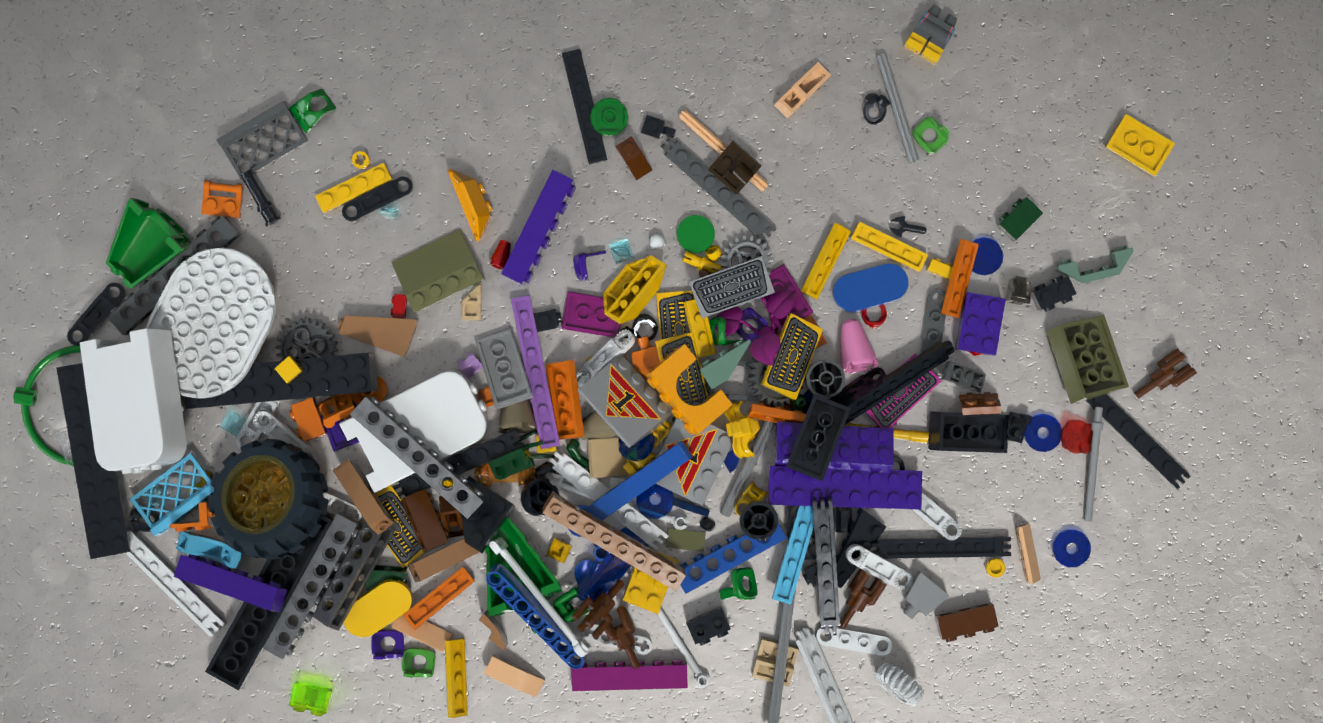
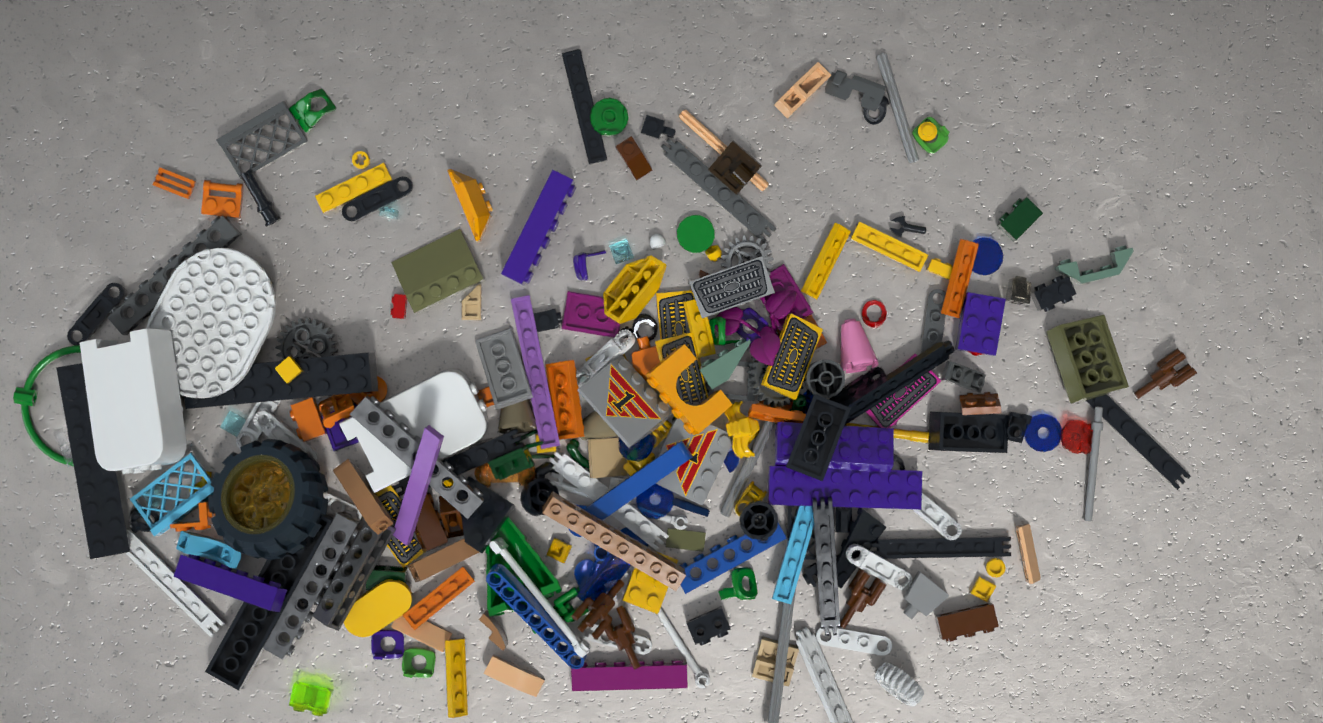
green cone [106,198,189,288] -> none
medium nougat slope [337,315,419,357] -> none
lavender tile [458,352,483,379] -> none
red cone [490,240,511,270] -> none
yellow pin [682,250,721,274] -> none
black rock [700,517,715,532] -> none
blue tile [833,263,909,312] -> none
dark grey hips [904,5,957,64] -> none
clear blue tile [1052,529,1091,567] -> none
yellow plate [1105,114,1175,177] -> none
none -> orange tile [152,167,196,199]
none -> medium lavender tile [393,425,444,546]
none -> dark grey piece [825,70,886,111]
none -> yellow plate [918,122,937,141]
none -> yellow tile [970,576,996,602]

